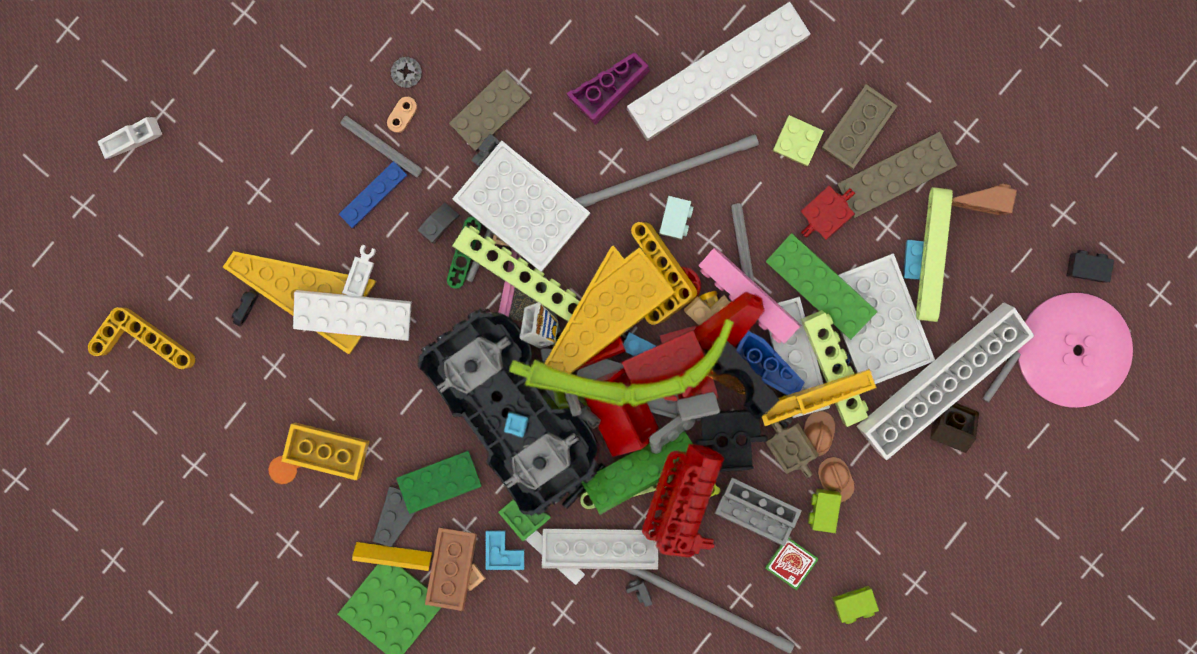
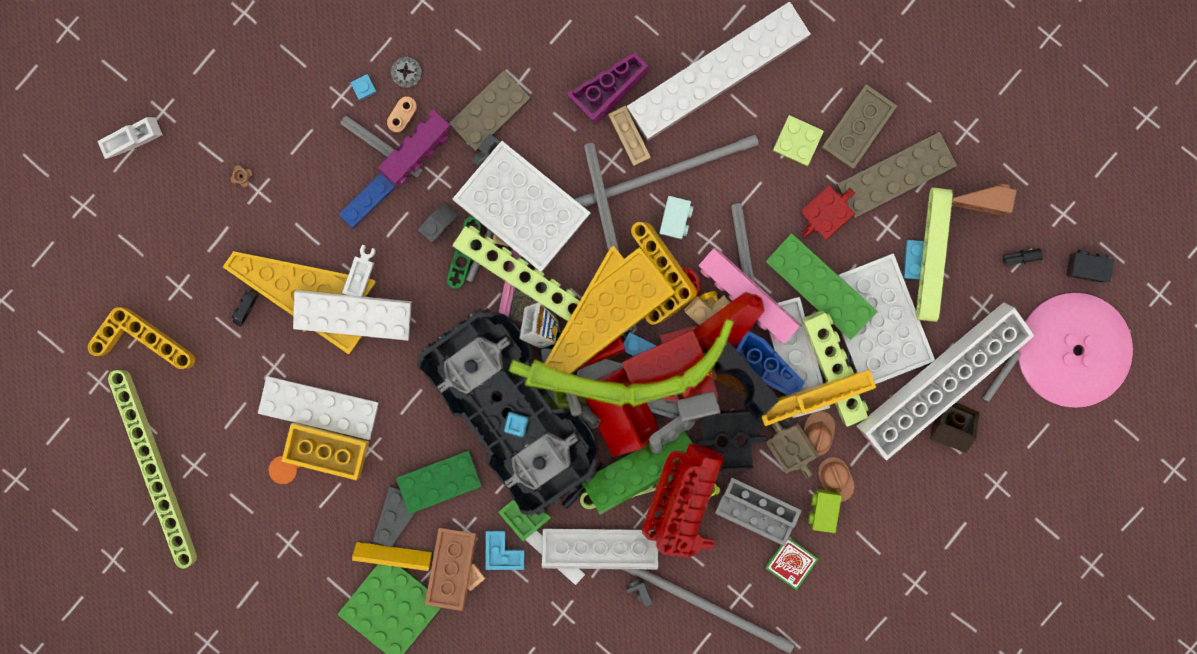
lime brick [832,586,879,624] -> none
none -> yellowish green beam [108,370,197,568]
none -> medium nougat plate [230,165,252,187]
none -> white plate [258,376,379,440]
none -> medium azure plate [350,74,377,101]
none -> magenta wedge [378,109,450,188]
none -> light grey axle [584,143,637,331]
none -> tan plate [608,106,651,166]
none -> black axle [1003,248,1043,266]

